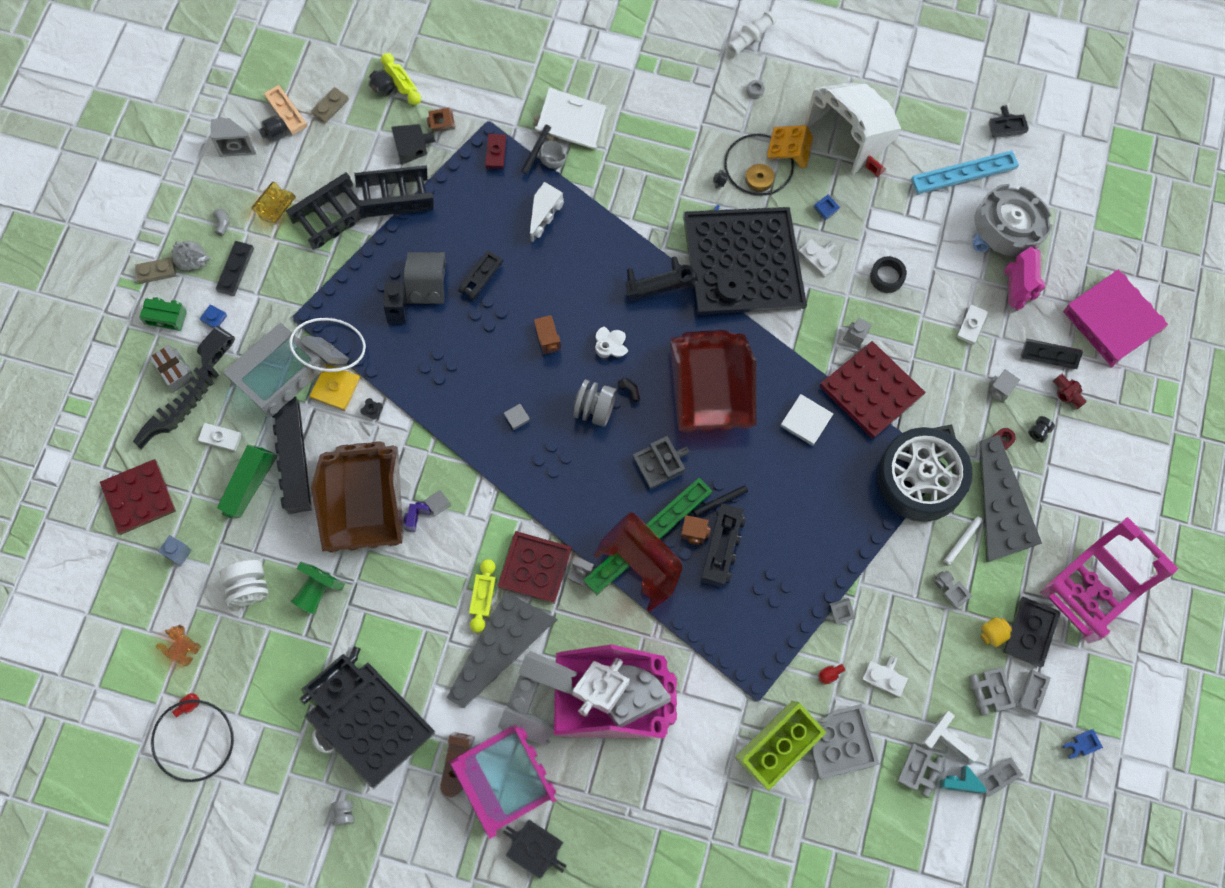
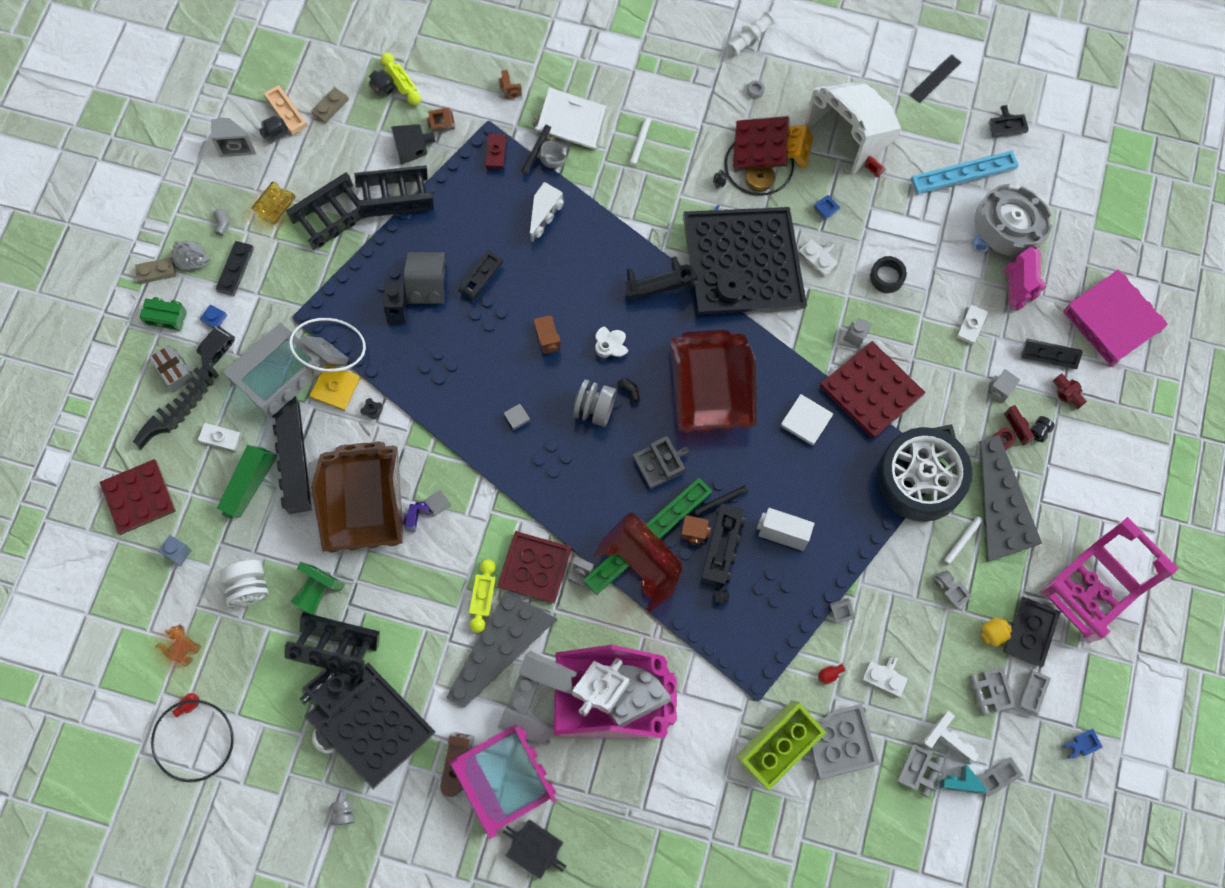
none -> black fence [284,612,380,678]
none -> dark orange bracket [499,70,522,98]
none -> white bar [629,117,651,166]
none -> black plate [715,586,729,606]
none -> dark red plate [733,116,790,170]
none -> white brick [757,508,814,551]
none -> black sticker [909,54,962,103]
none -> dark red plate [1004,405,1034,446]

